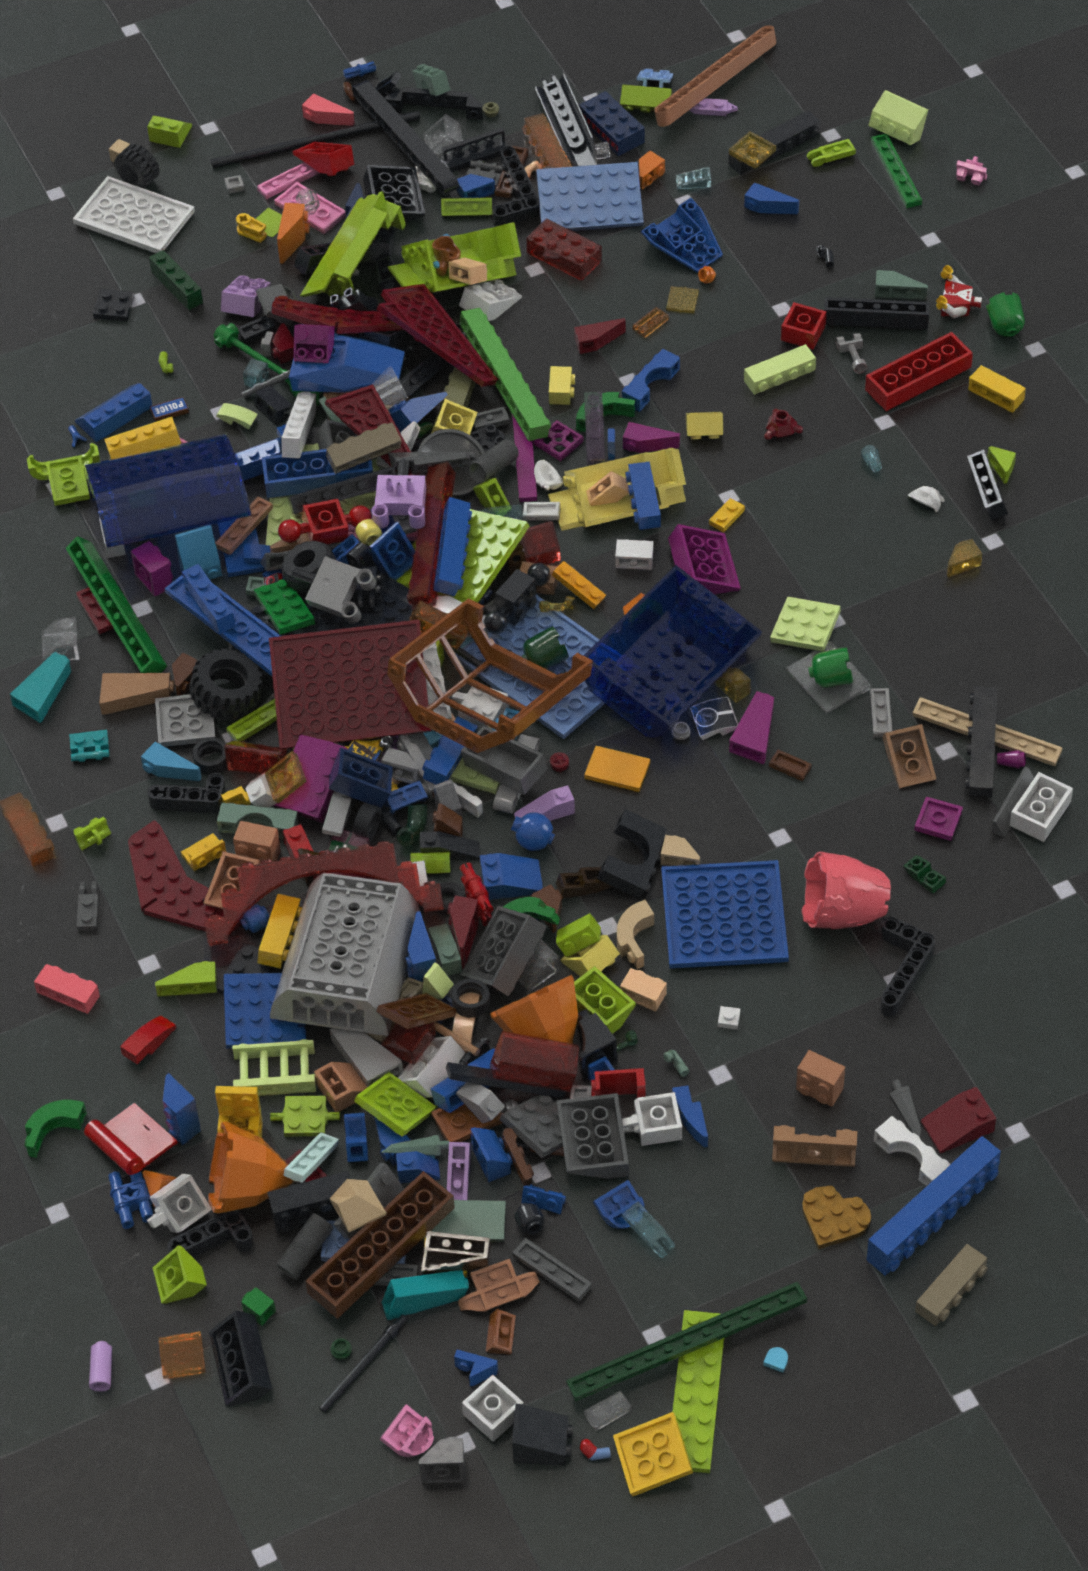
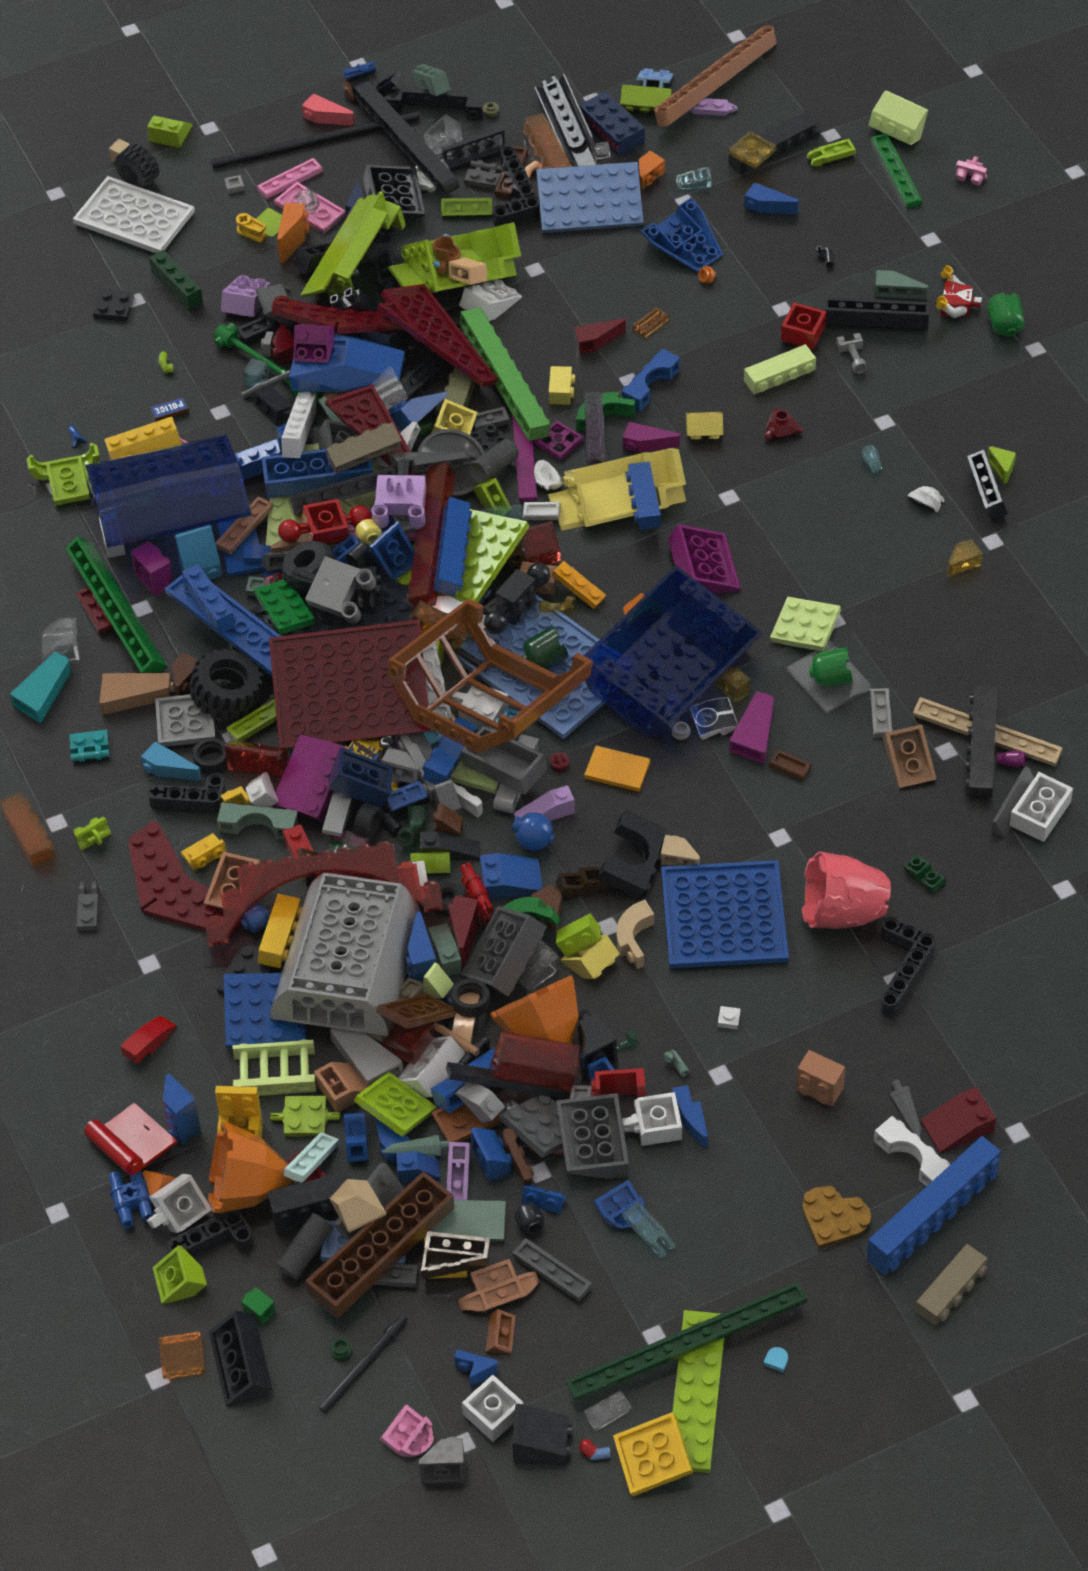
green arch [24,1100,87,1158] -> none
coral brick [34,964,100,1014] -> none
blue slope [75,383,152,442] -> none
lavender brick [89,1341,112,1391] -> none
lime slope [155,961,217,996] -> none
yellowish green slope [216,403,258,429] -> none
nougat brick [233,821,281,869] -> none
clear yellow plate [265,751,306,804] -> none
red slope [293,142,355,176] -> none
teal slope [381,1270,469,1320] -> none
blue slope [456,174,495,198] -> none
clear red brick [526,218,602,281] -> none
lime slope [574,966,636,1034] -> none
light nougat slope [586,471,629,506] -> none
blue tile [608,429,615,461] -> none
white brick [615,540,653,570] -> none
light nougat brick [620,968,667,1012] -> none
clear yellow piece [666,286,699,313] -> none
yellow plate [709,498,745,533] -> none
medium nougat piece [772,1125,857,1167] -> none
red brick [865,332,973,411] -> none
magenta plate [914,796,963,841] -> none
yellow brick [968,365,1026,413] -> none

